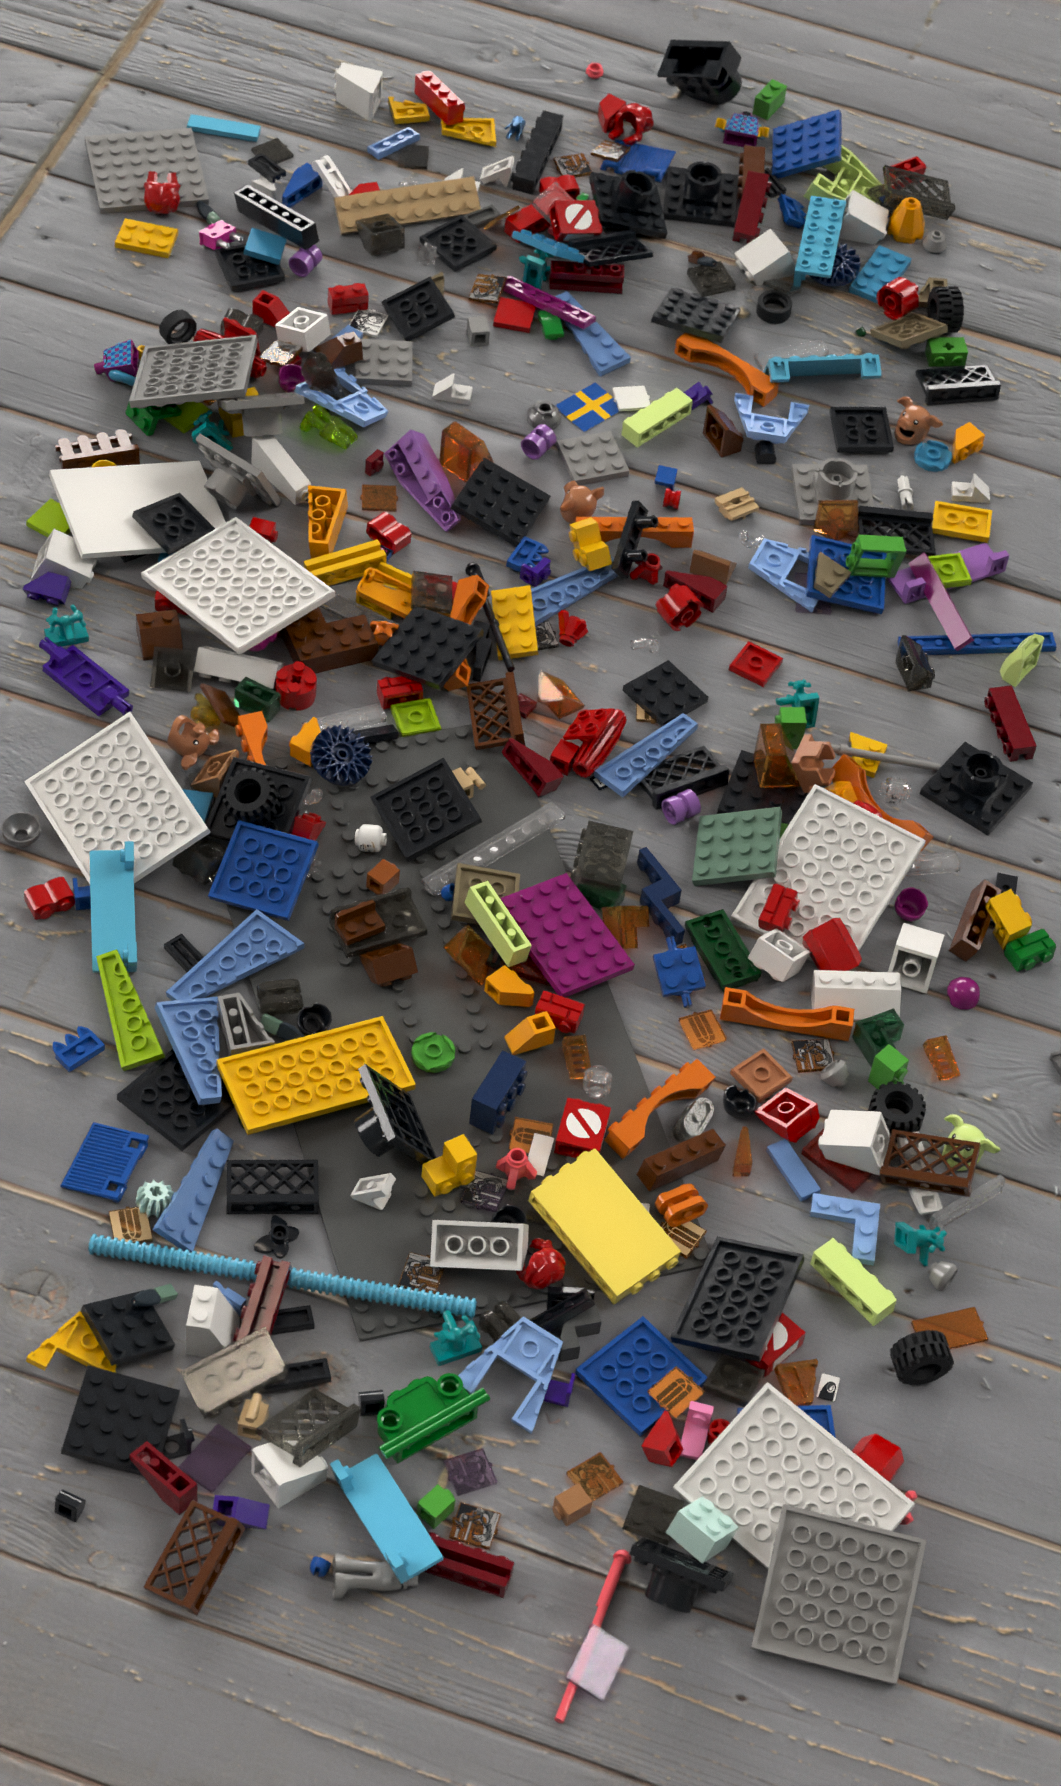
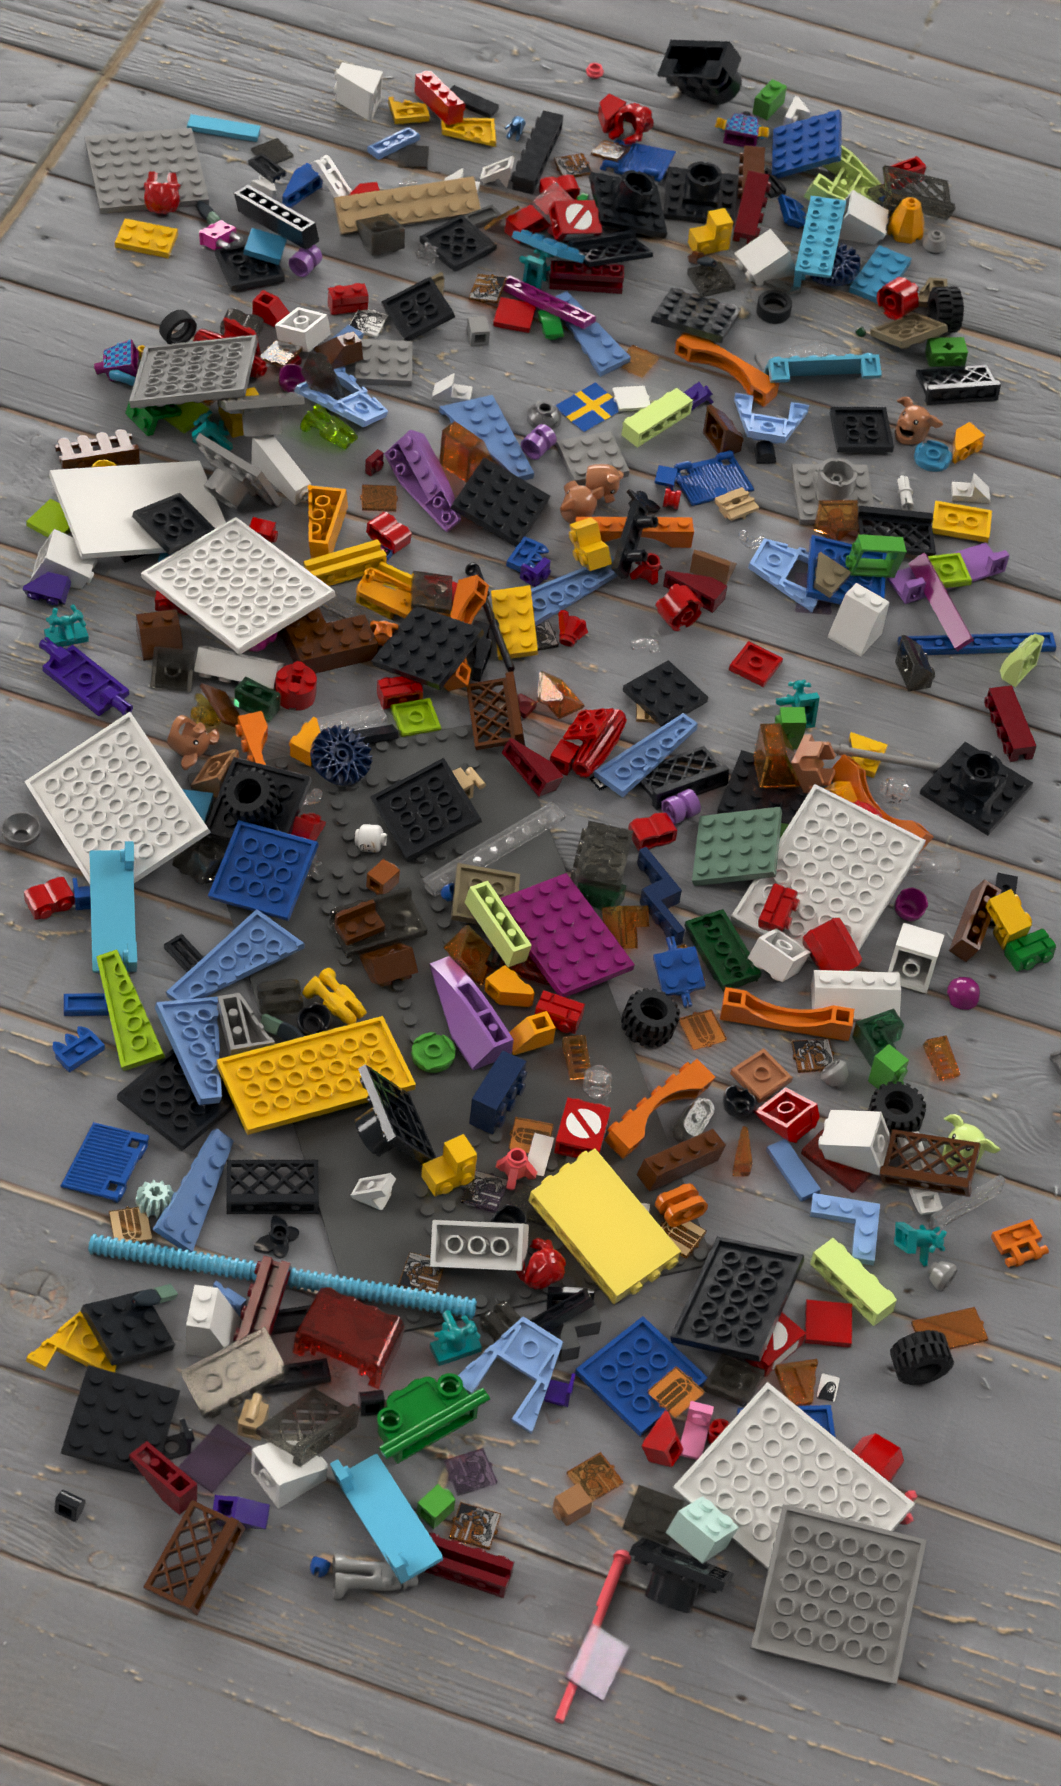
none -> blue tile [64,993,108,1016]
none -> clear red windscreen [292,1287,405,1390]
none -> yellow piece [302,968,367,1025]
none -> medium lavender wedge [430,956,514,1070]
none -> medium blue wing [439,395,534,480]
none -> black tile [450,85,499,118]
none -> nougat piece [586,464,624,503]
none -> clear orange piece [620,345,659,378]
none -> black tyre [621,988,680,1048]
none -> black animal [627,489,661,513]
none -> red brick [627,812,677,851]
none -> blue window [674,451,754,506]
none -> yellow brick [687,208,733,255]
none -> white slope [783,96,810,126]
none -> red tile [805,1299,852,1348]
none -> white slope [828,583,890,657]
none -> orange plate [991,1219,1049,1267]

